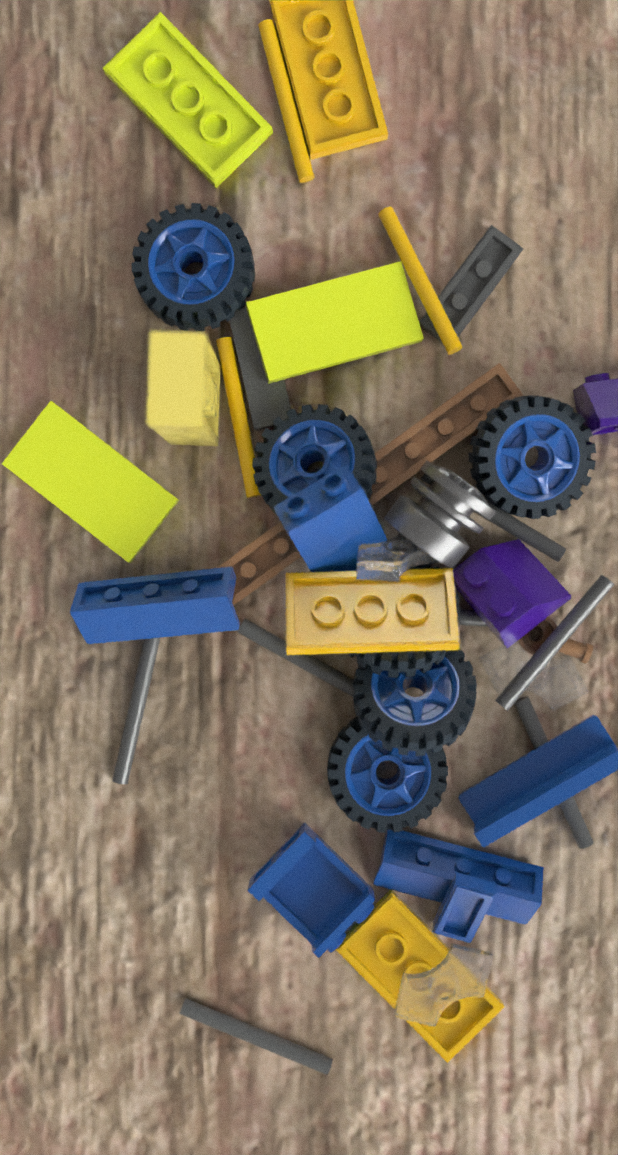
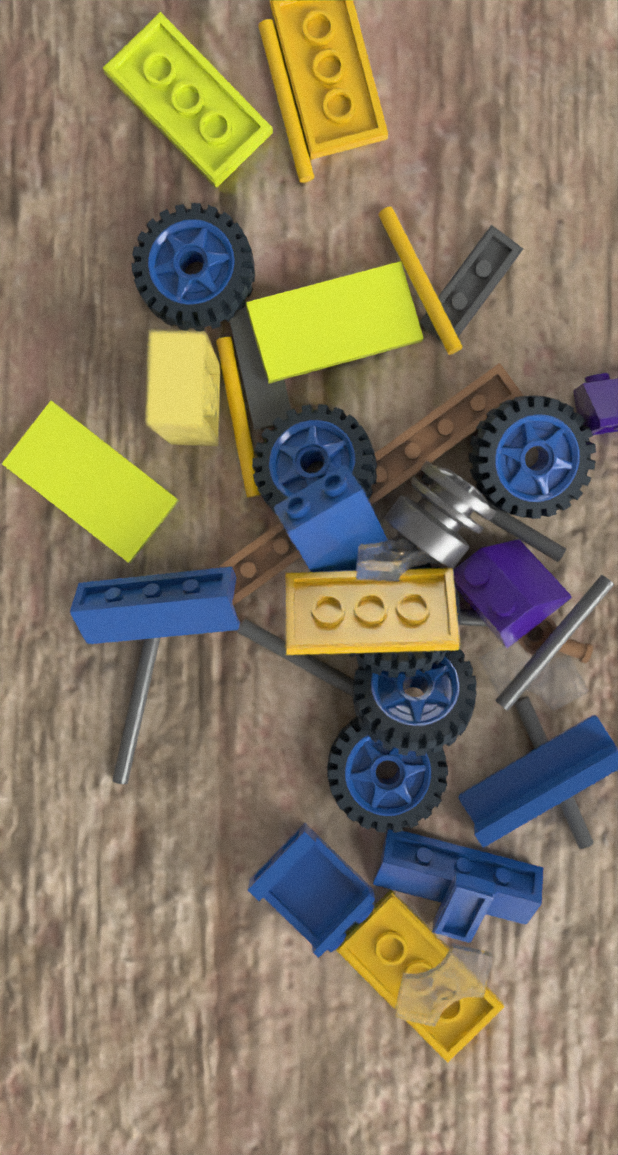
dark grey bar [179,998,333,1075] -> none

